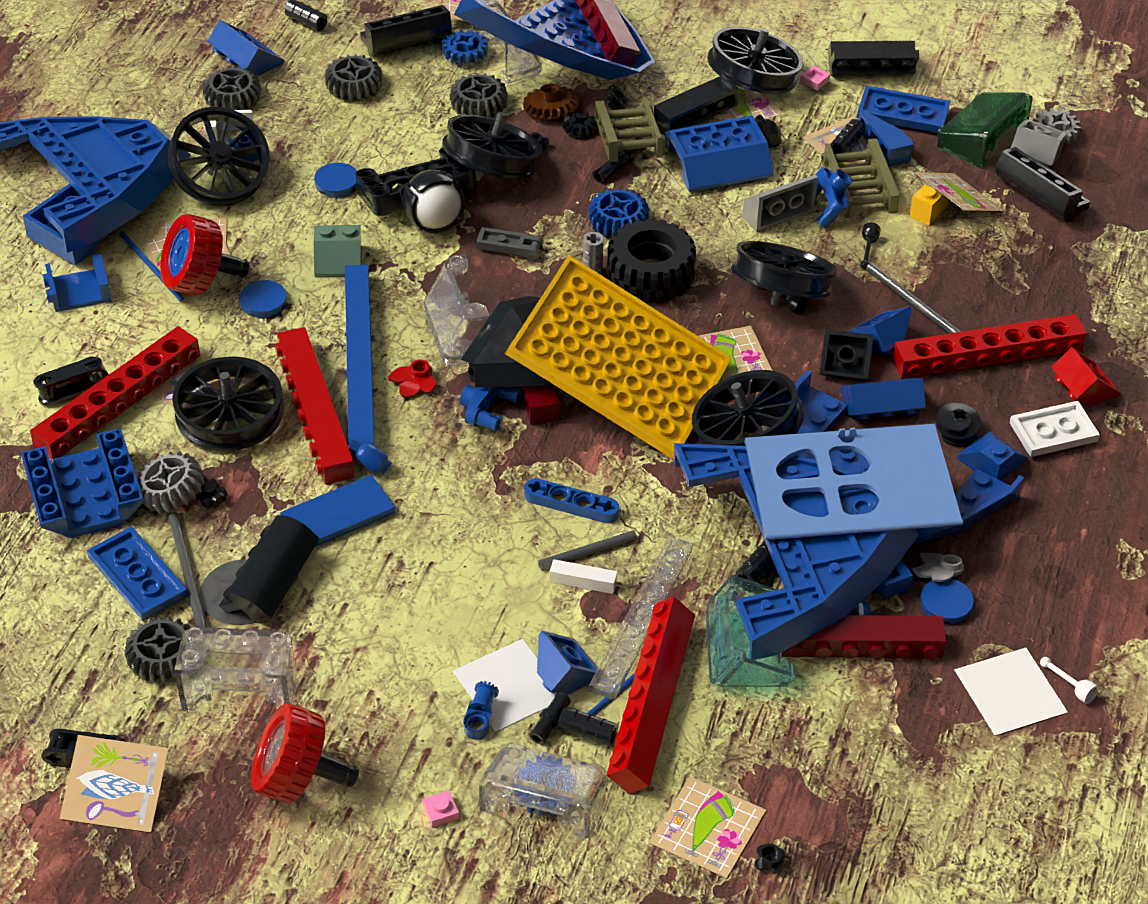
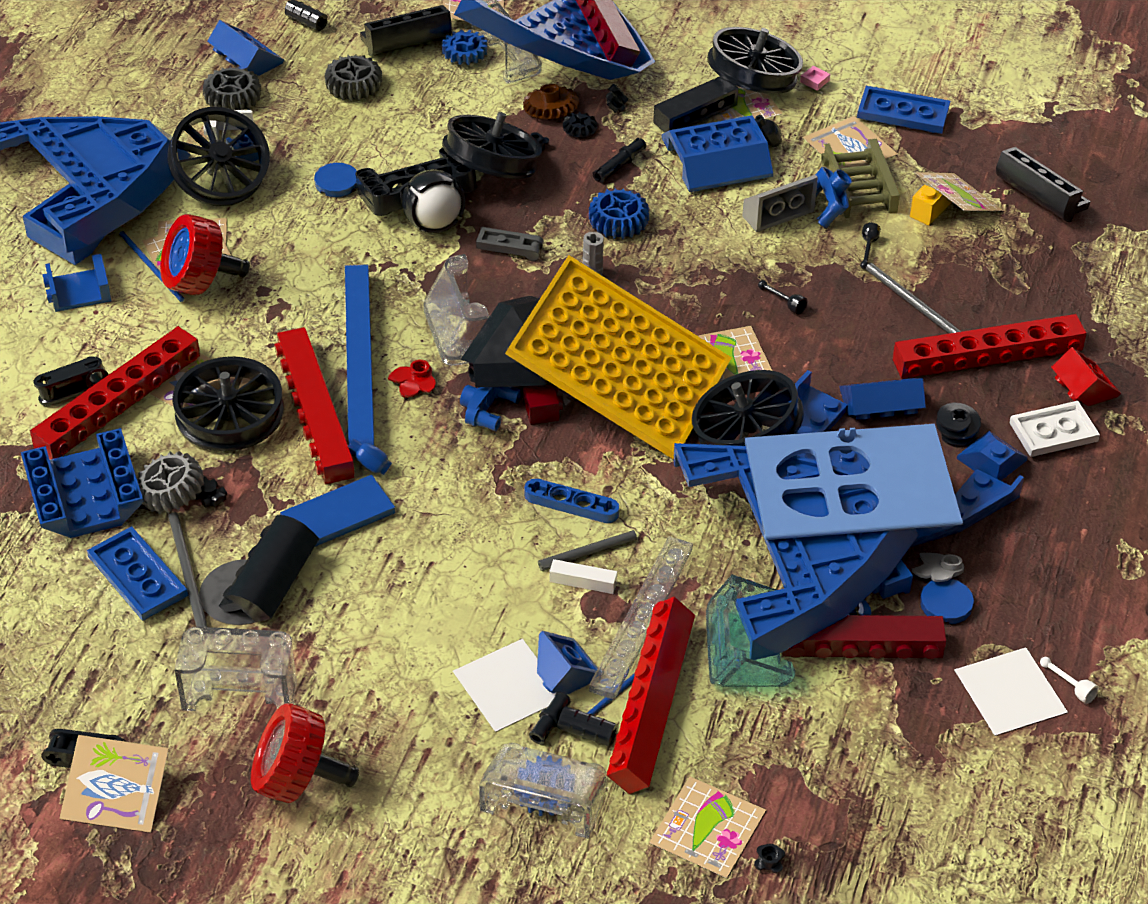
dark grey gear [124,616,199,684] -> none
blue tile [240,280,287,318] -> none
sand green slope [314,225,362,277] -> none
bright pink plate [422,791,459,828] -> none
dark grey gear [449,72,508,117] -> none
blue connector [463,681,499,740] -> none
olive fence [595,97,665,162] -> none
black tyre [607,219,696,303] -> none
black wheel [731,241,837,306] -> none
black axle [735,540,775,589] -> none
black slope [819,329,873,381] -> none
black brick [828,41,919,75] -> none
black axle [830,119,866,154] -> none
blue slope [849,306,912,355] -> none
blue slope [858,110,914,167] -> none
clear green windscreen [937,92,1033,168] -> none
light grey brick [1011,119,1068,167] -> none
light grey gear [1033,108,1080,144] -> none

